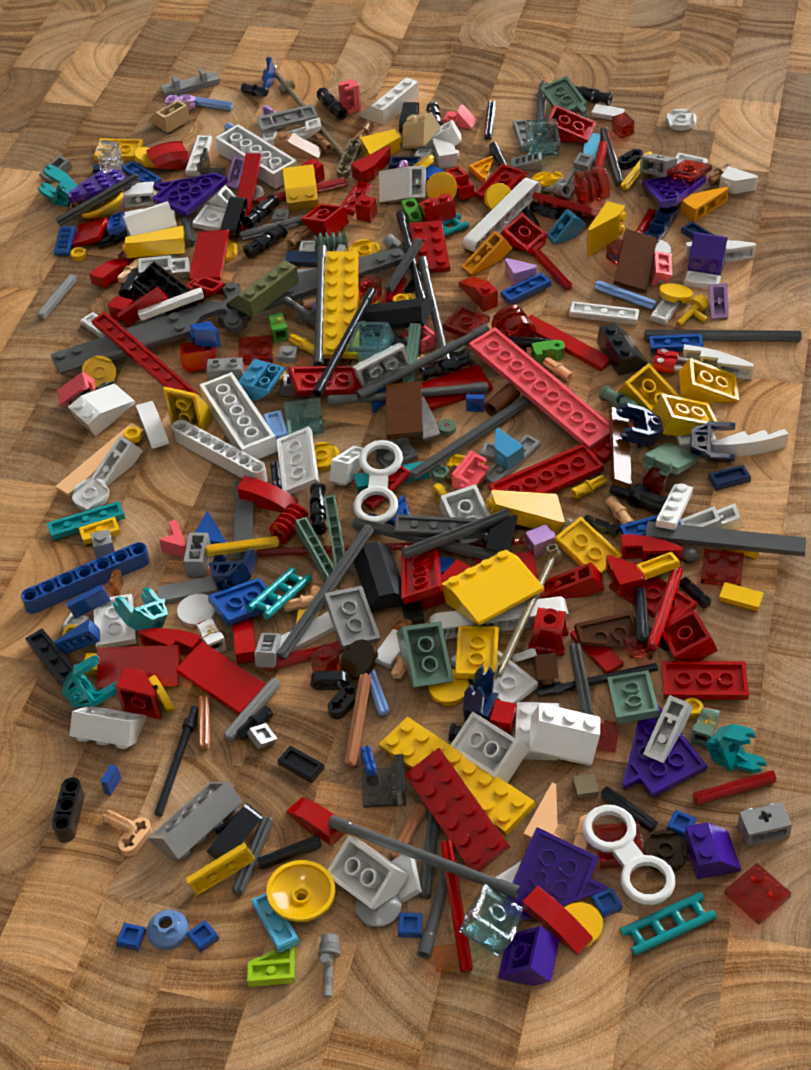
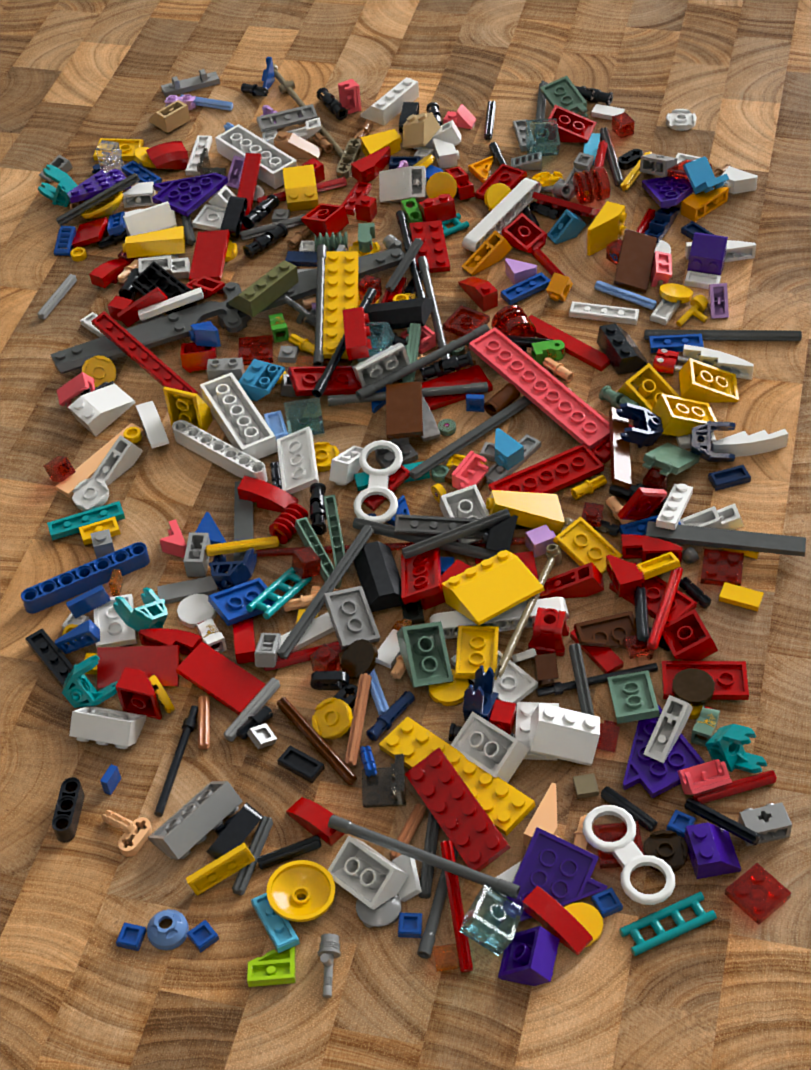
none -> clear red brick [43,456,76,482]
none -> reddish brown axle [277,697,357,785]
none -> clear red brick [292,547,321,579]
none -> yellow tile [312,697,353,740]
none -> red brick [343,307,372,360]
none -> sand green leg [358,223,375,253]
none -> dark blue pin [366,691,415,741]
none -> light orange brick [546,272,573,302]
none -> clear red bracket [582,502,604,527]
none -> red tile [617,487,668,520]
none -> dark brown tile [672,668,715,706]
none -> coral hinge [678,759,732,795]
none -> dark azure bracket [683,156,729,195]
none -> black axle [684,798,761,845]

